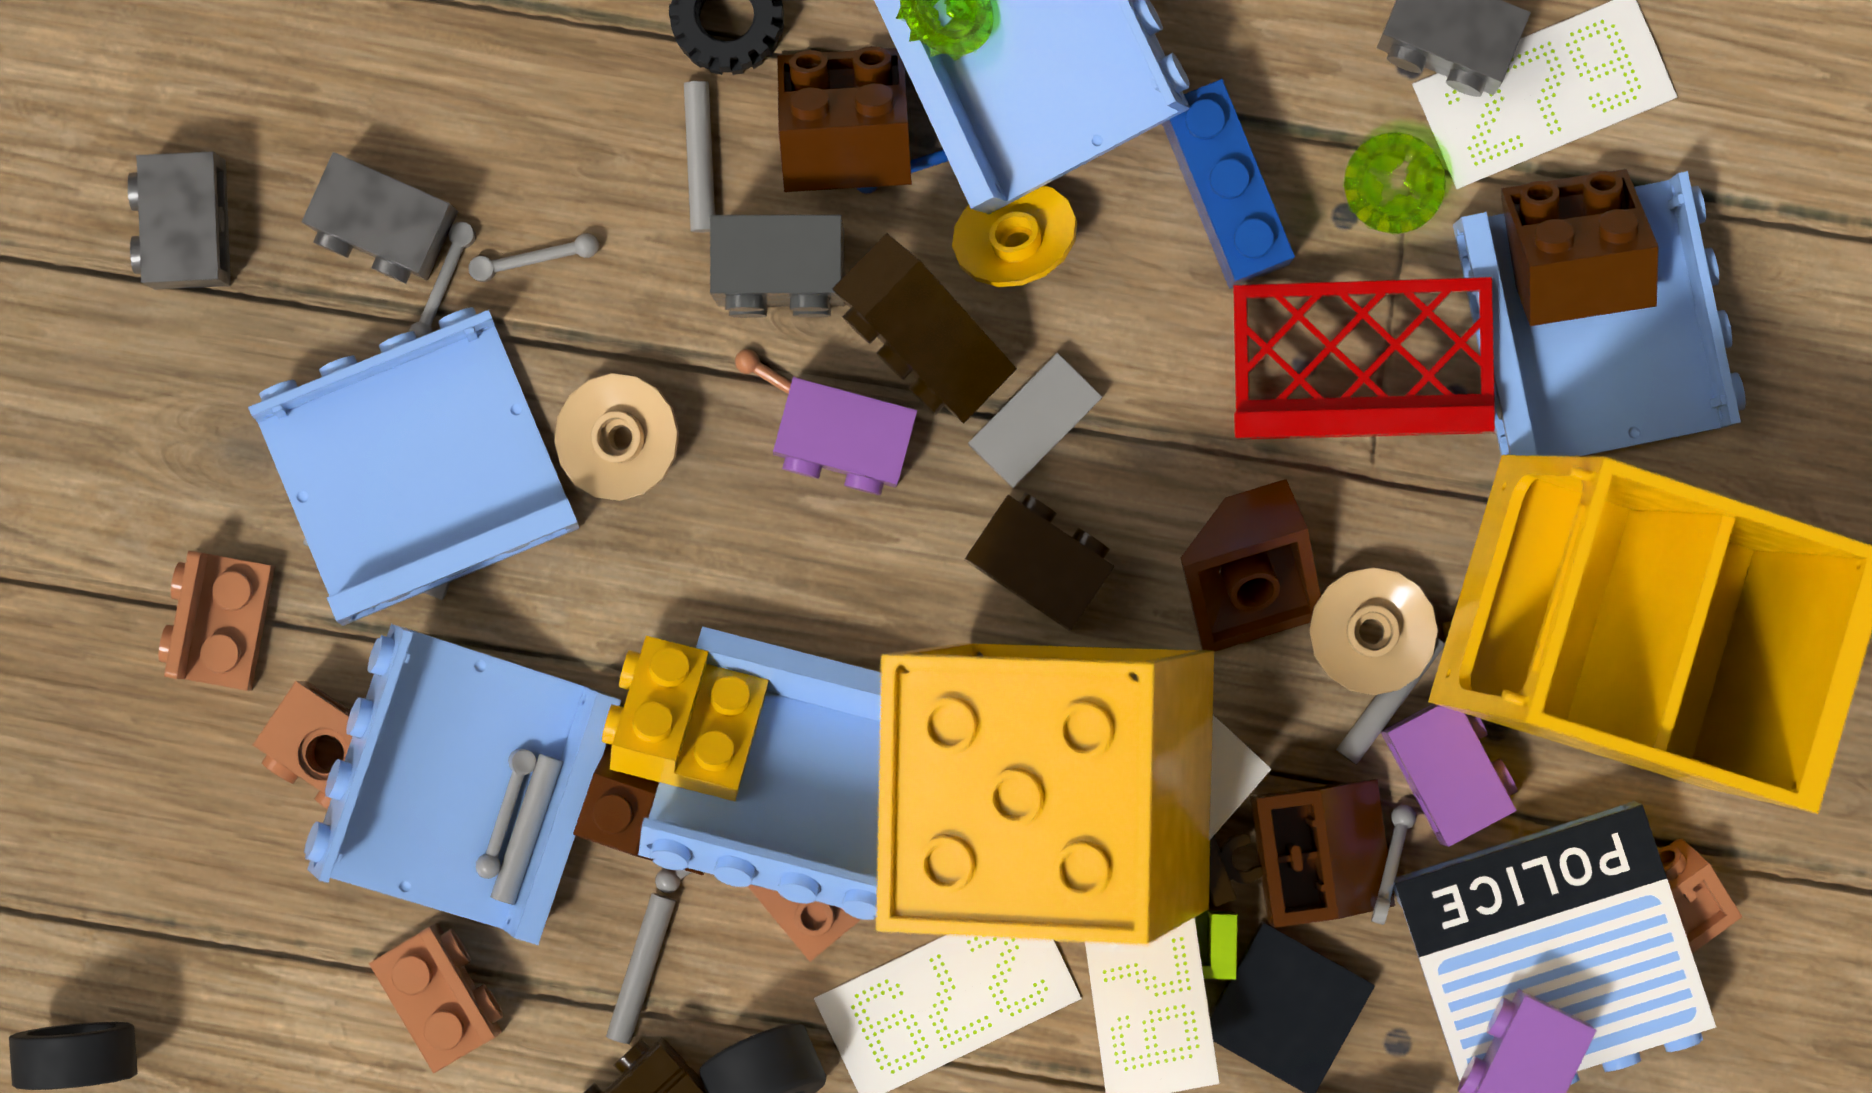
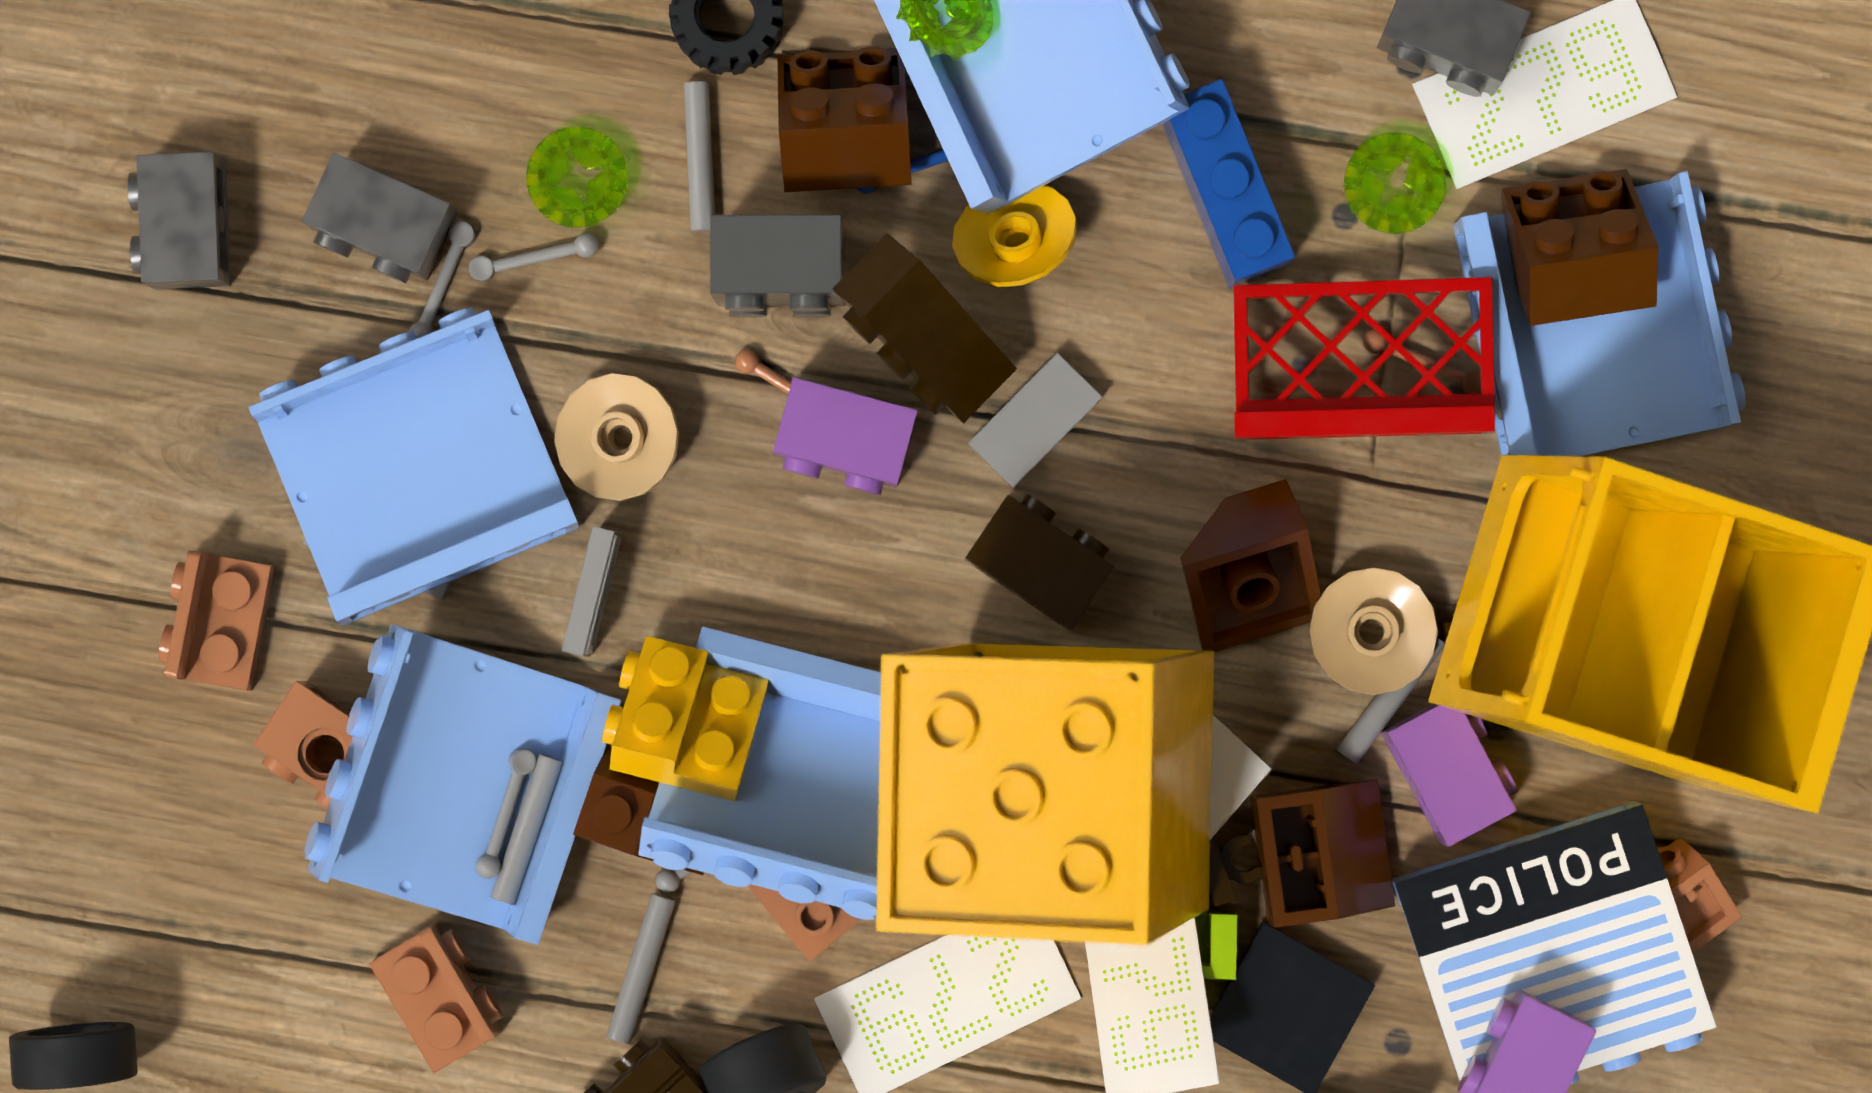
light grey hinge [1371,805,1416,925] -> none
none -> clear neon green gear [526,127,628,228]
none -> light grey tile [561,526,622,657]
none -> nougat hinge [1362,329,1481,394]

